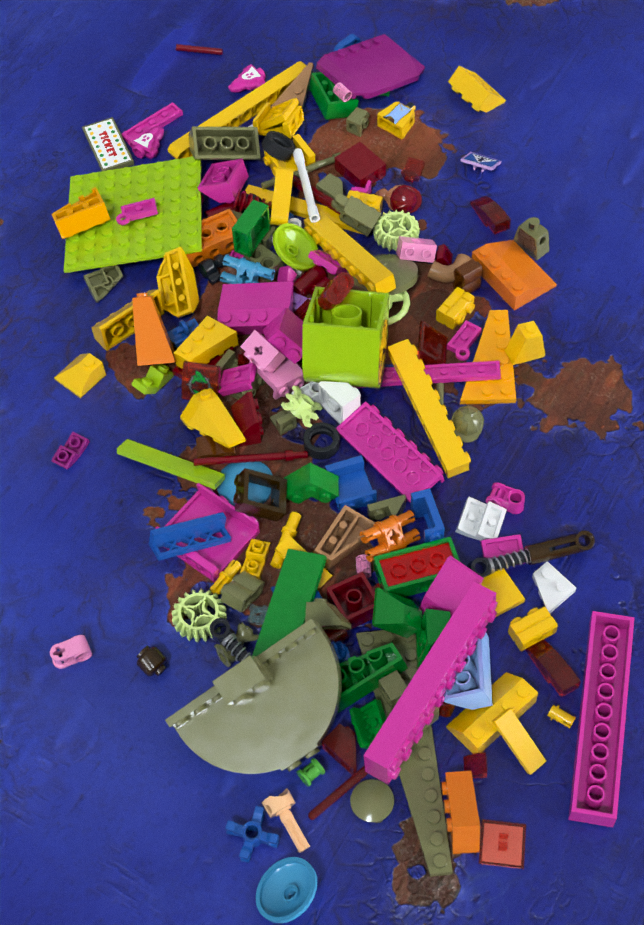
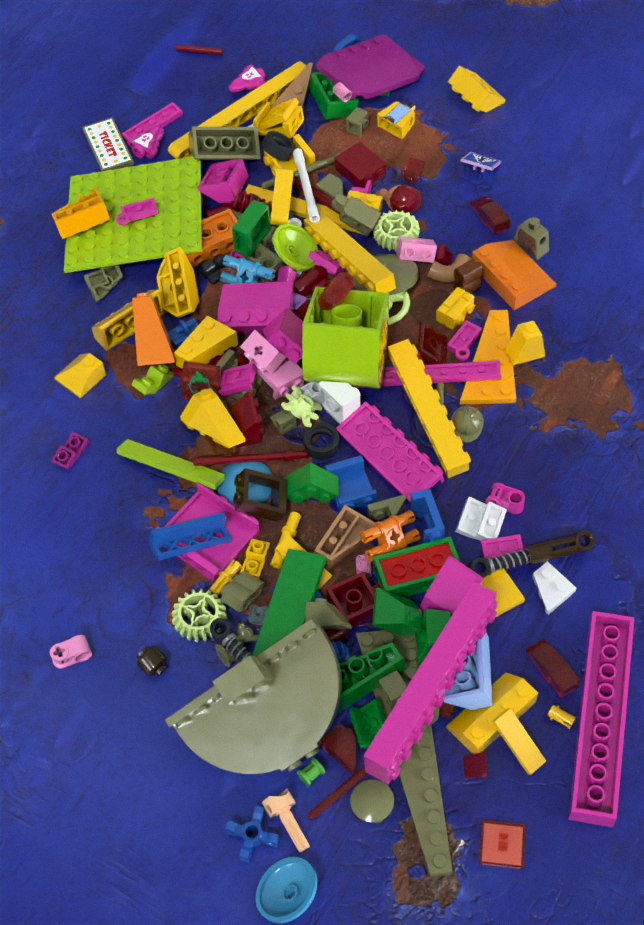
orange wedge [441,771,480,854] -> none
yellow brick [508,607,558,652] -> none

